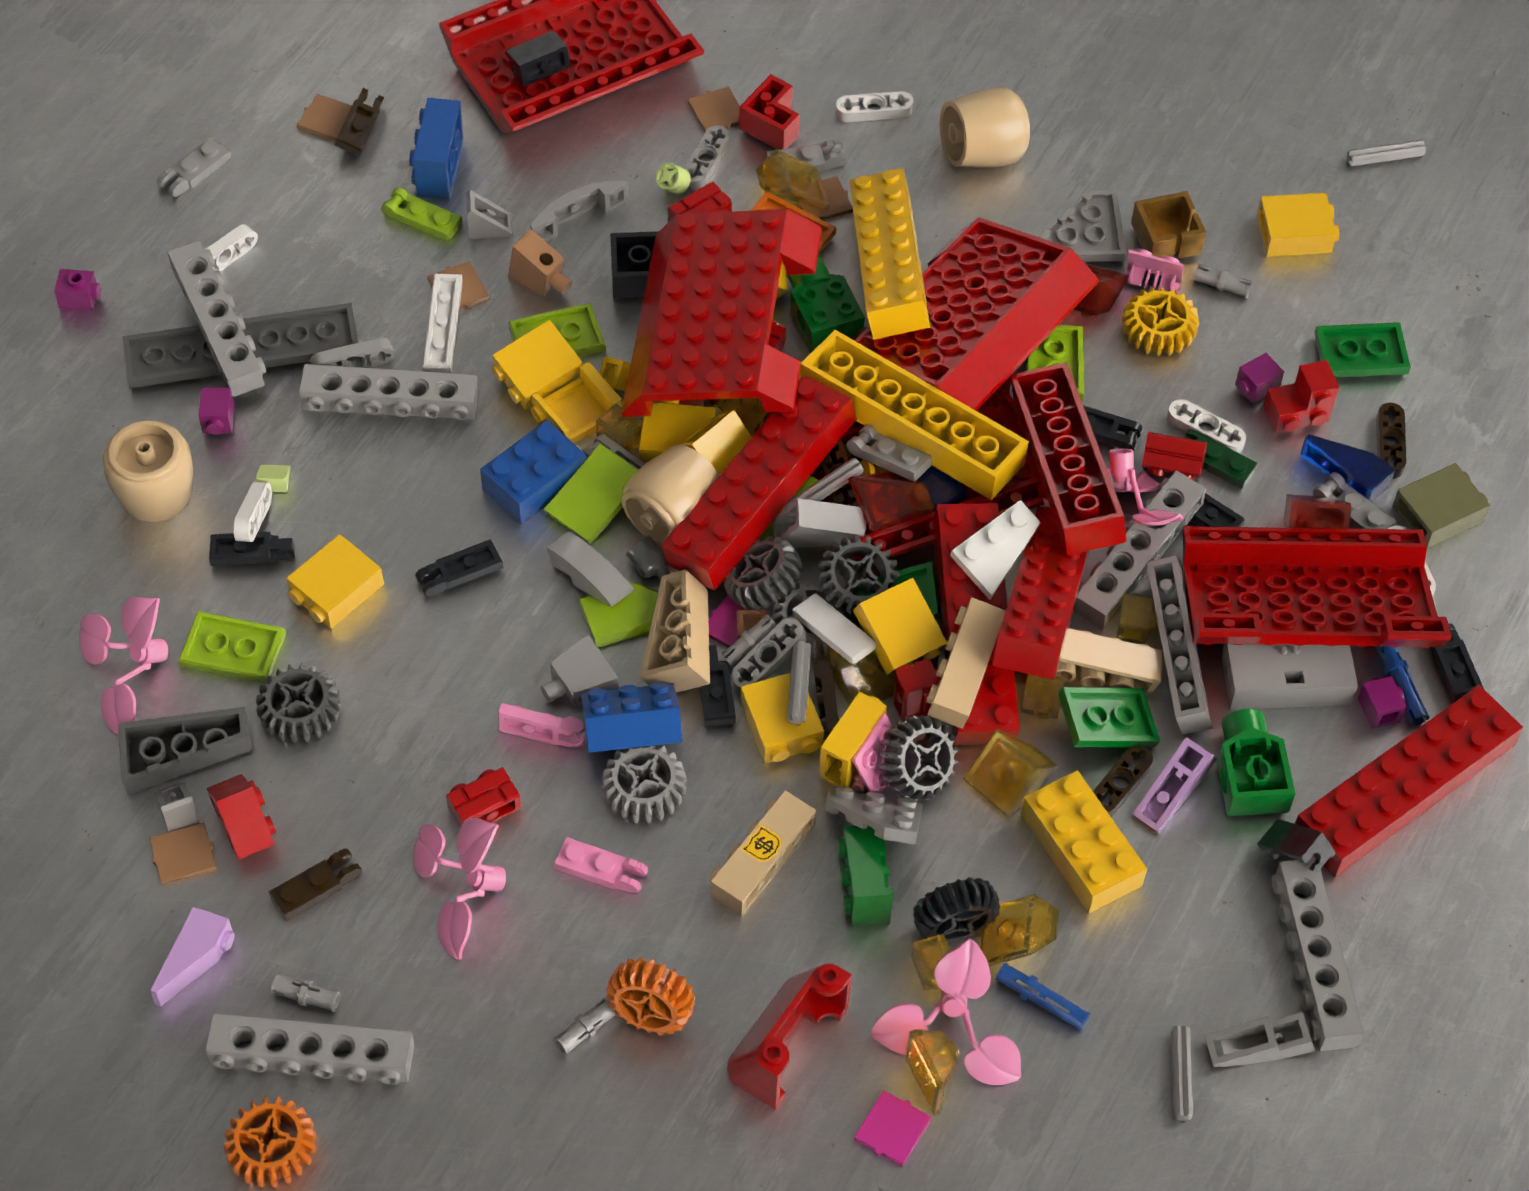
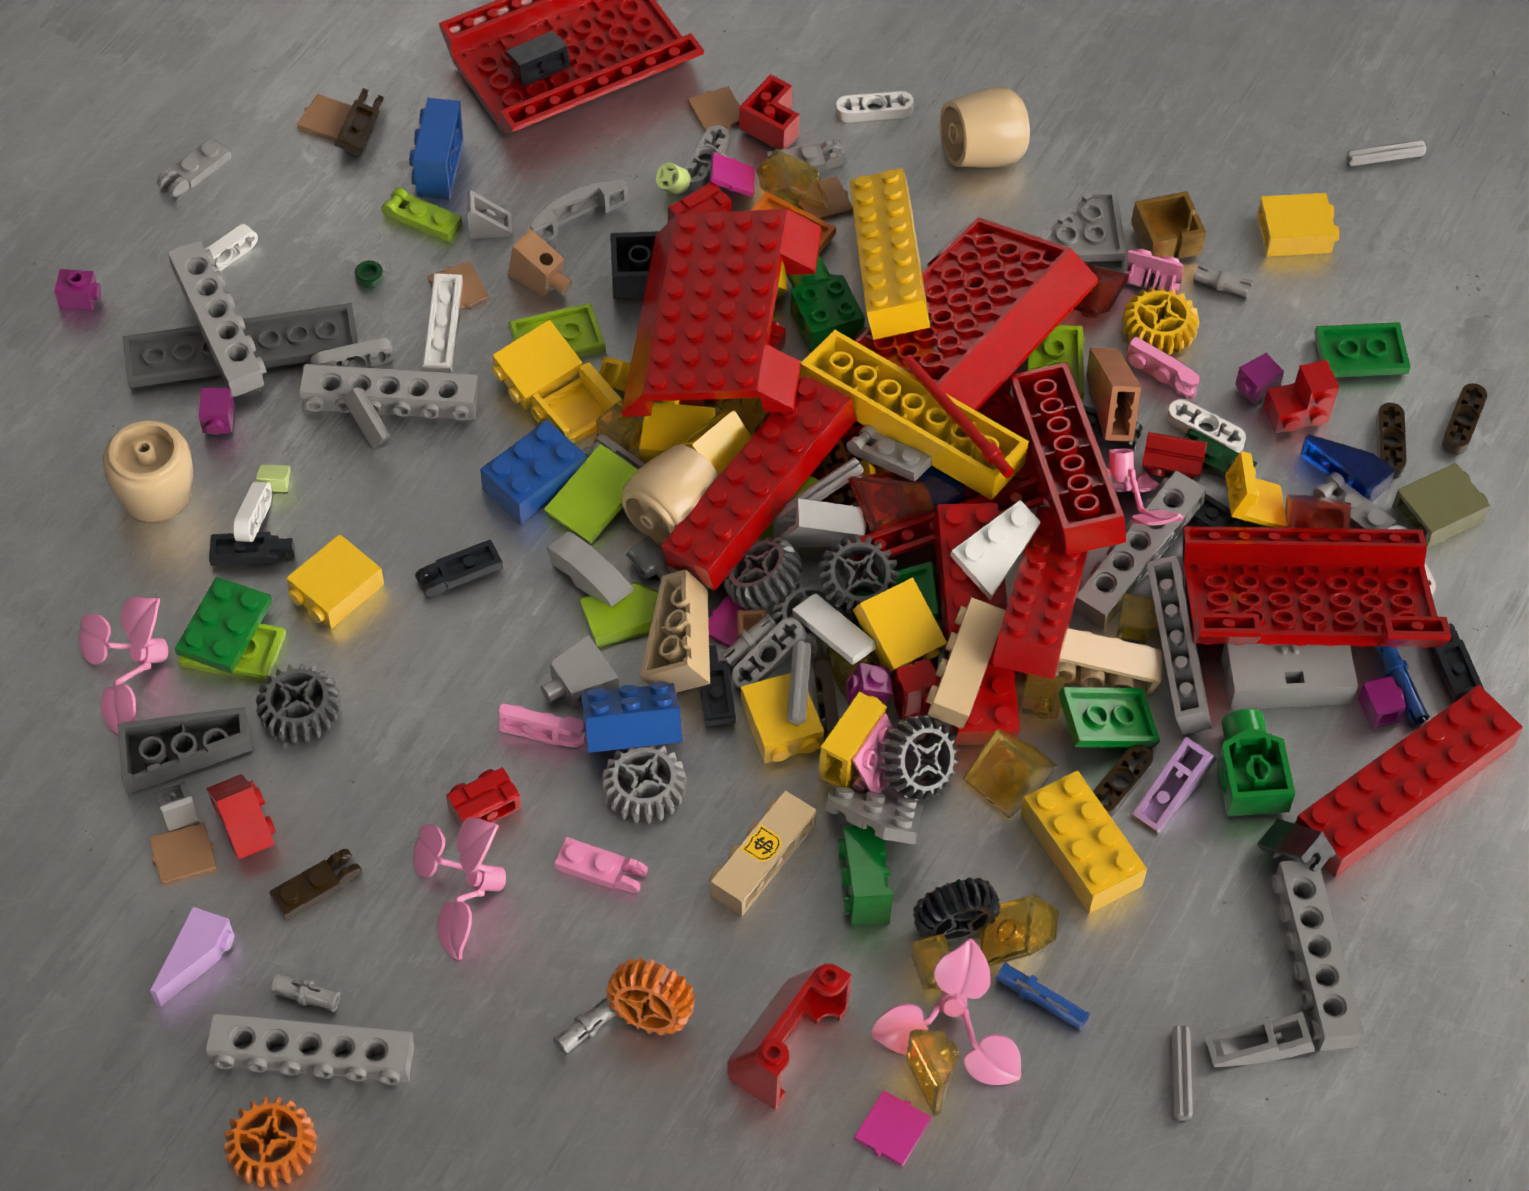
none -> green plate [175,577,272,674]
none -> light grey slope [344,387,391,448]
none -> dark green tile [355,260,384,288]
none -> dark pink piece [710,152,755,197]
none -> magenta brick [846,663,892,706]
none -> red bar [902,355,1014,478]
none -> nougat slope [1086,347,1141,441]
none -> bright pink hinge [1125,337,1200,399]
none -> yellow bracket [1225,451,1287,528]
none -> dark brown beam [1442,383,1487,455]

